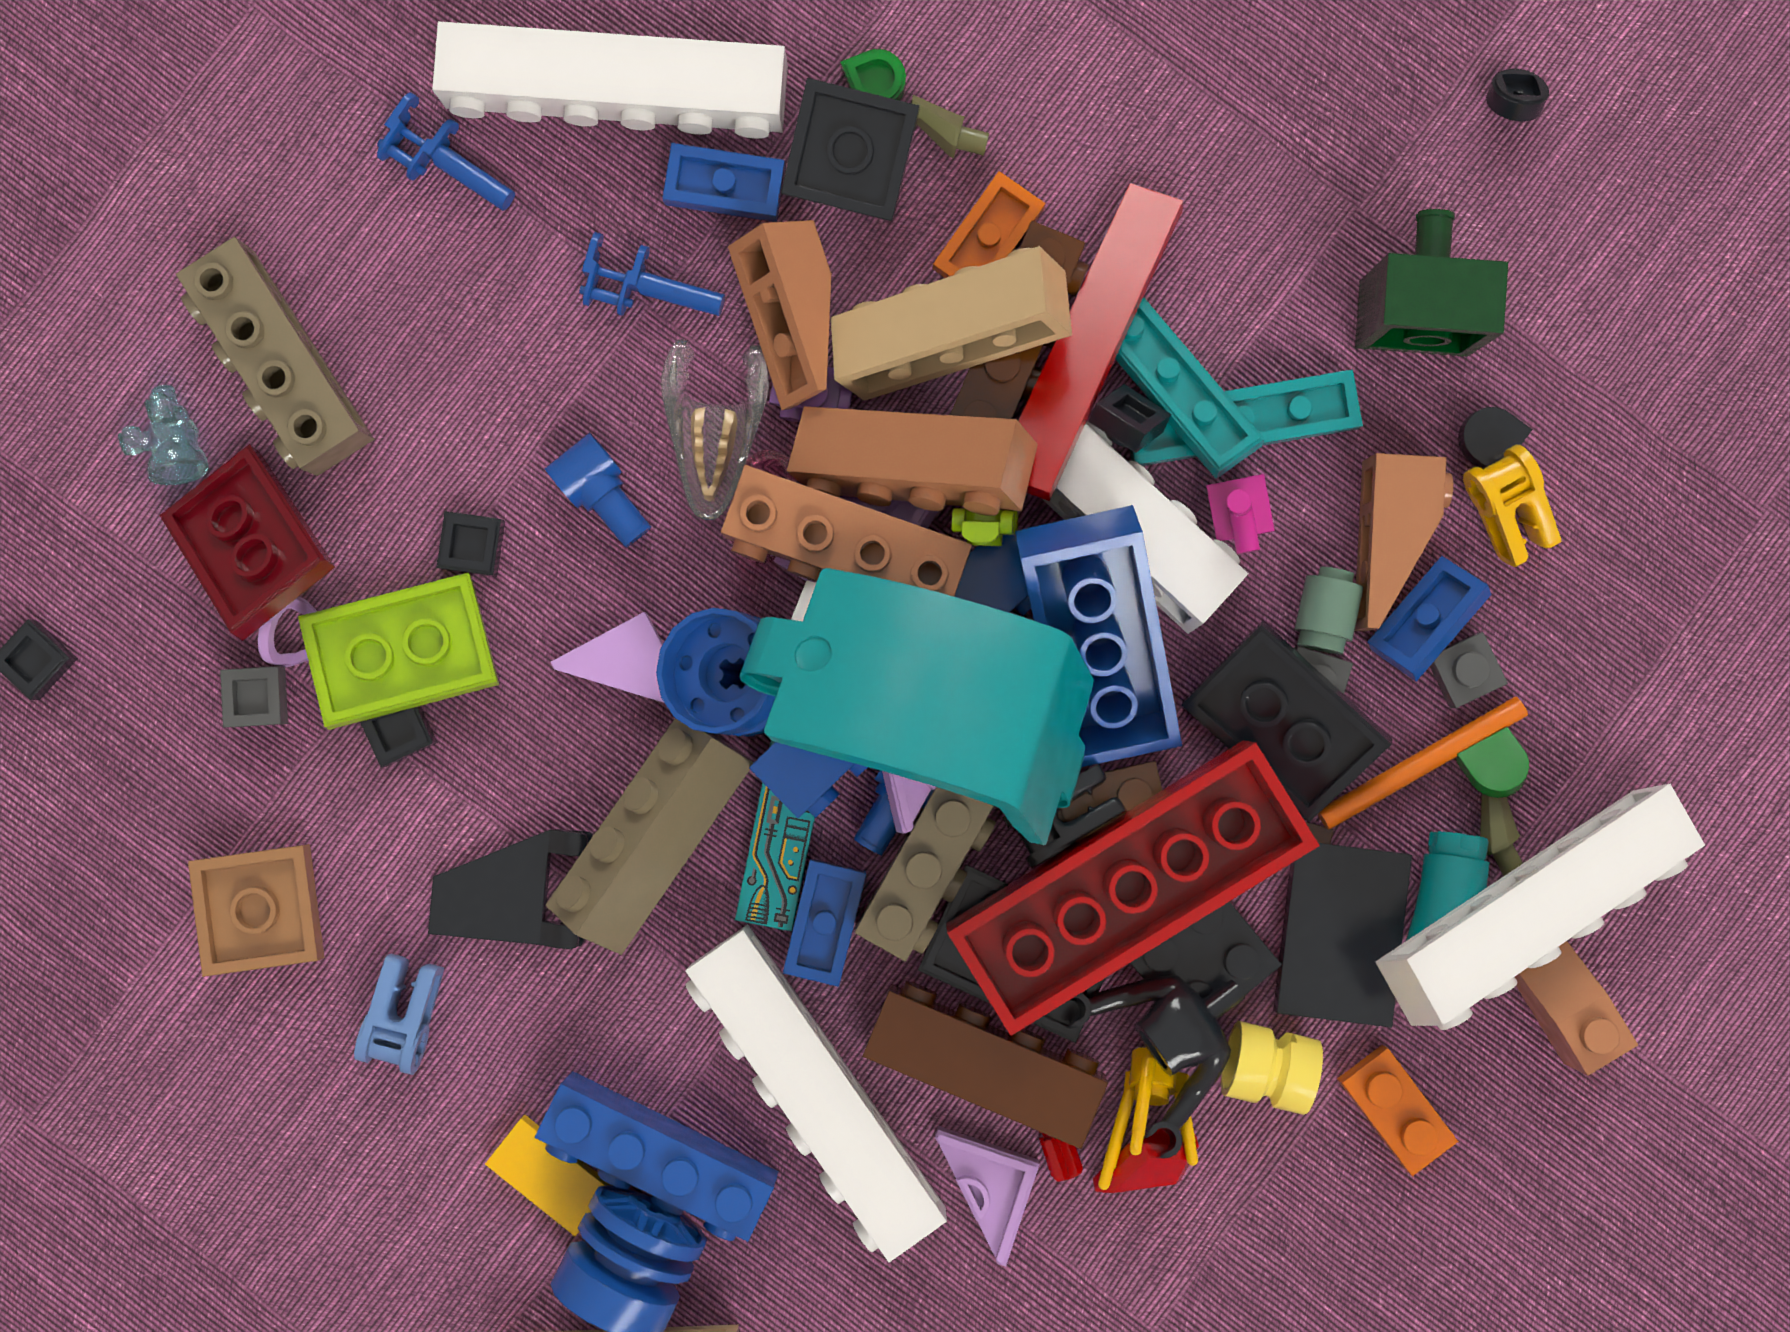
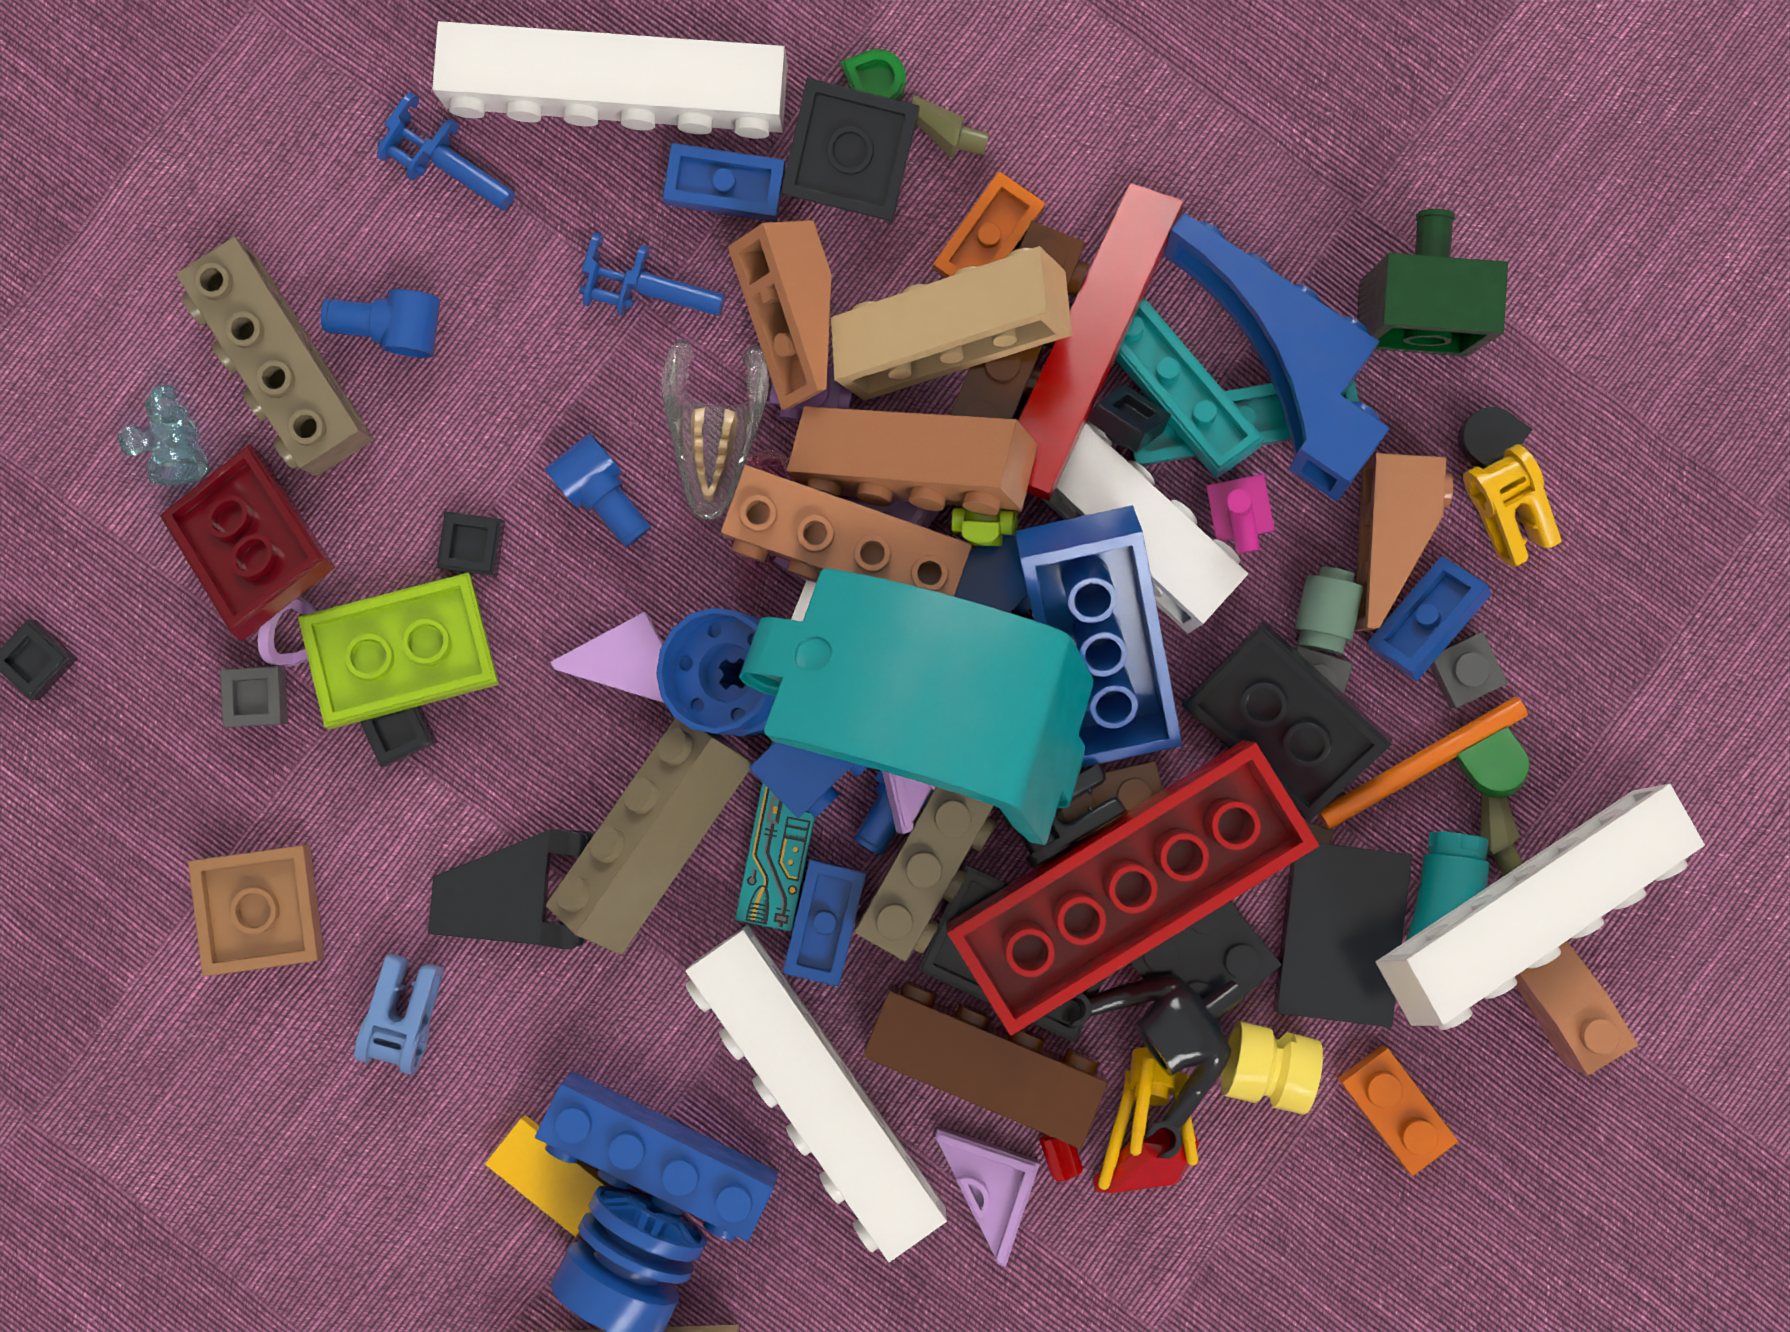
black tile [1486,68,1549,122] -> none
none -> blue pin [321,289,440,358]
none -> blue arch [1164,213,1390,502]

